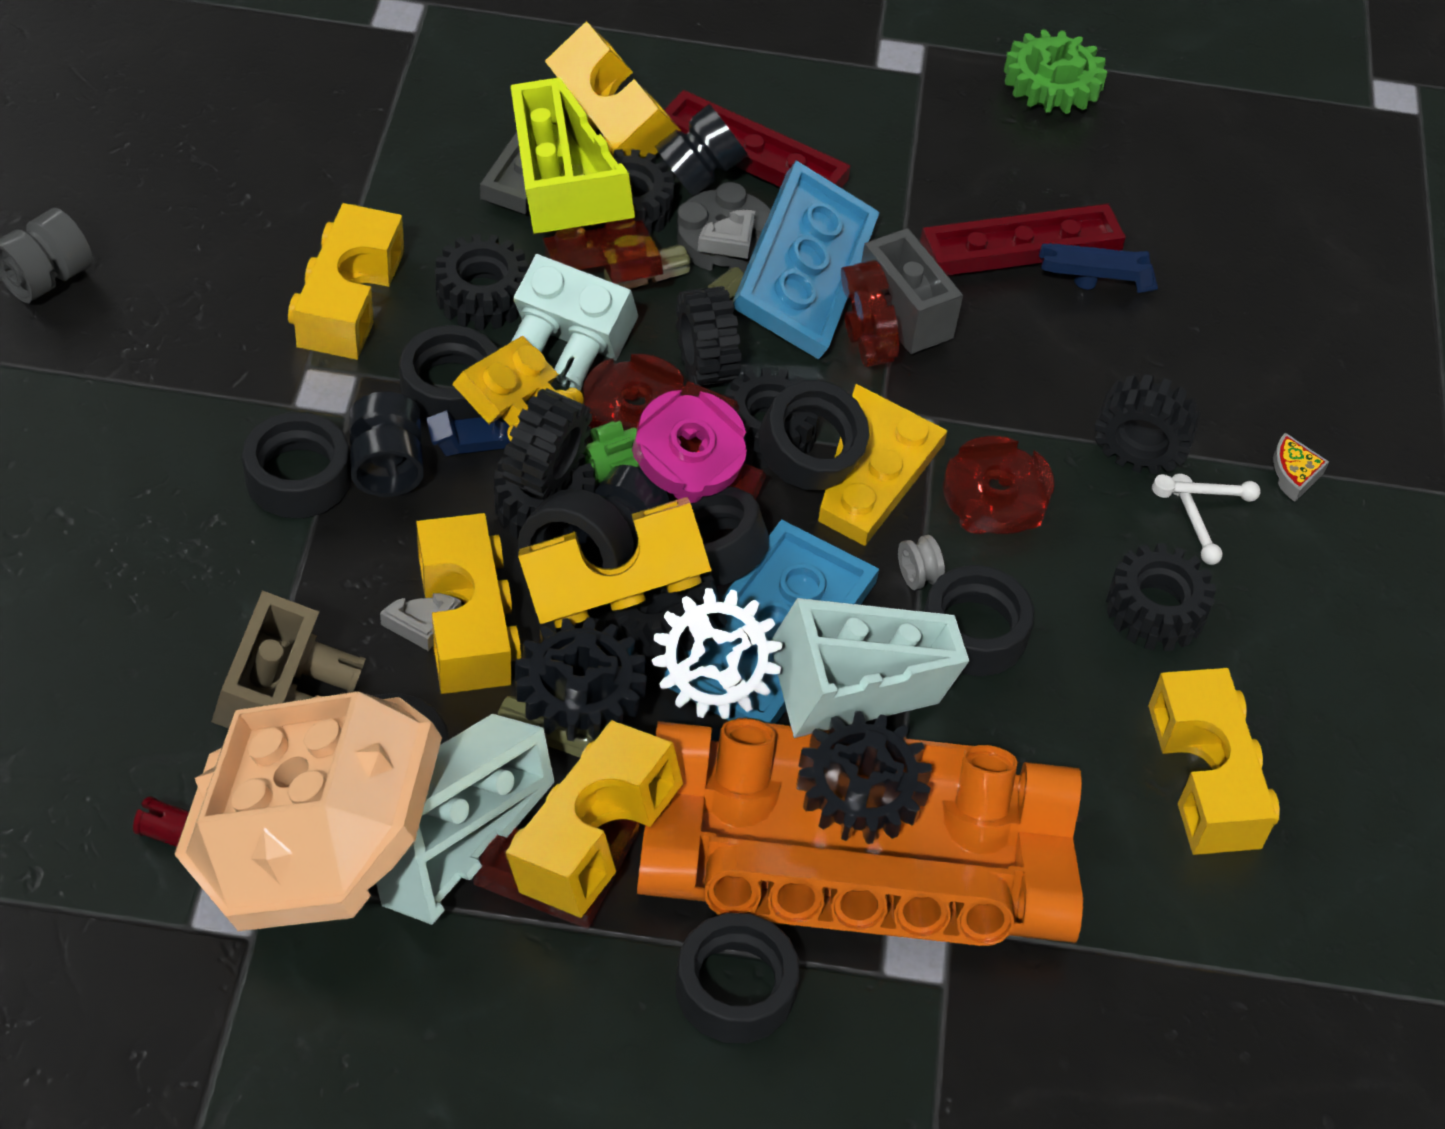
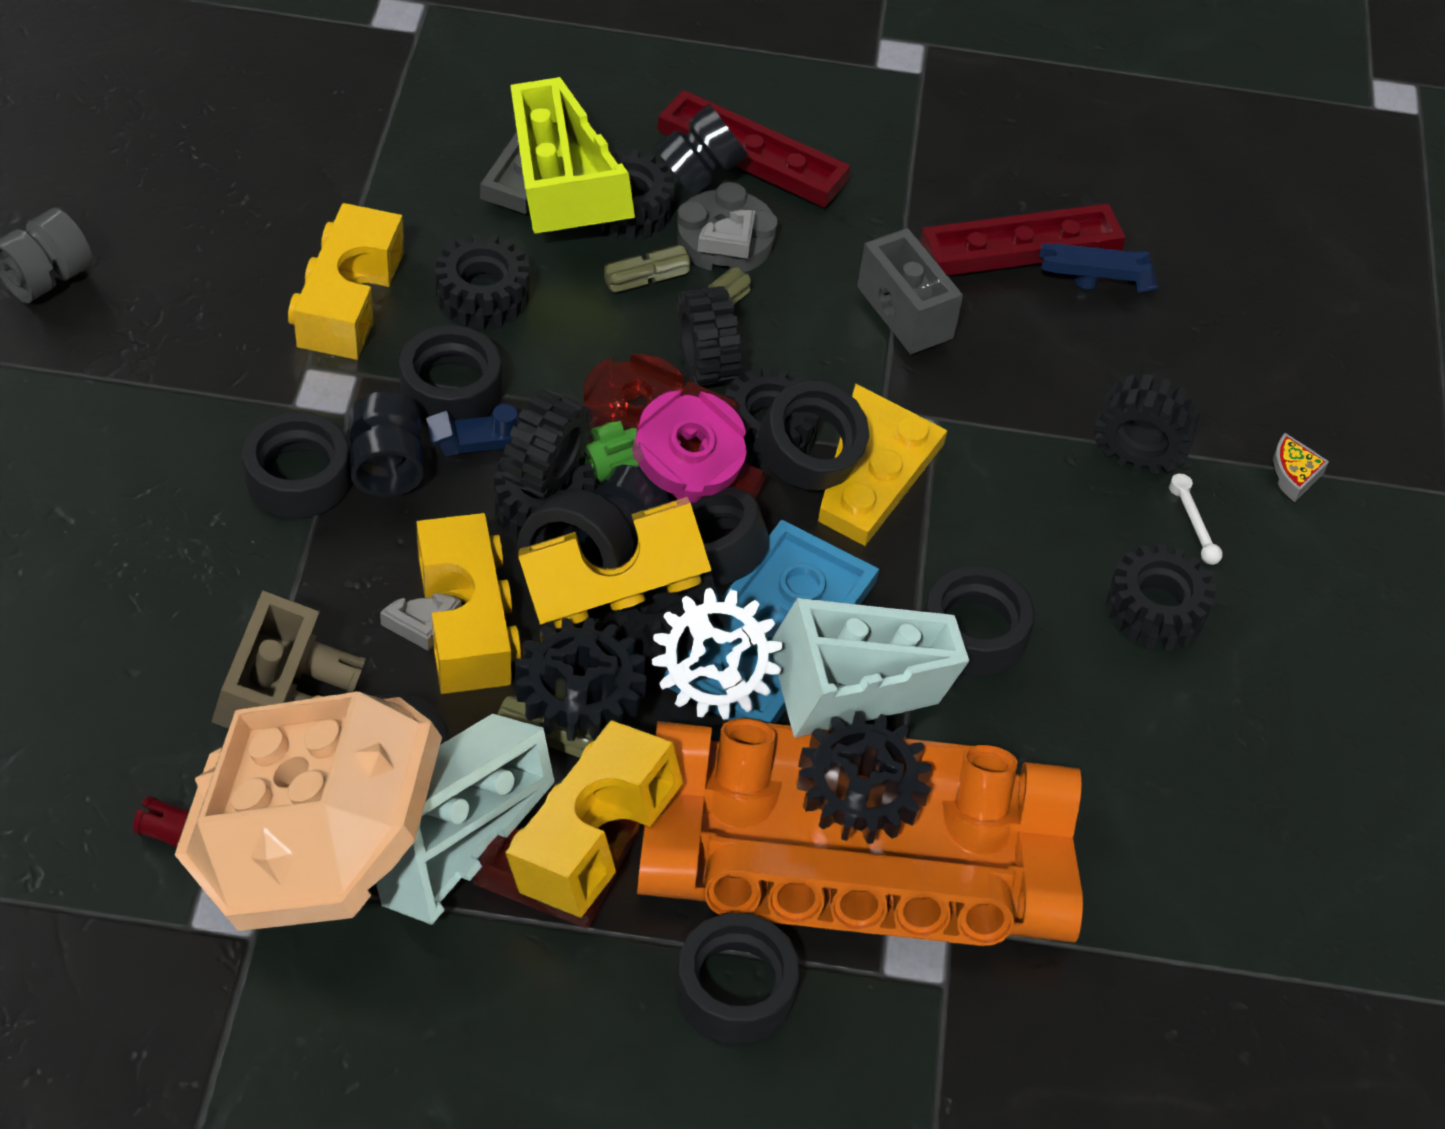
yellow plate [452,335,584,441] -> none
light aqua brick [511,254,638,391] -> none
clear red plate [543,218,663,283] -> none
yellow arch [545,21,681,158] -> none
dark azure plate [732,160,880,359] -> none
clear red plate [841,260,899,367] -> none
light grey bush [898,535,945,590] -> none
clear red plate [943,436,1054,534] -> none
bright green gear [1004,30,1107,114] -> none
yellow arch [1148,668,1280,855] -> none
white hinge [1152,474,1260,502] -> none

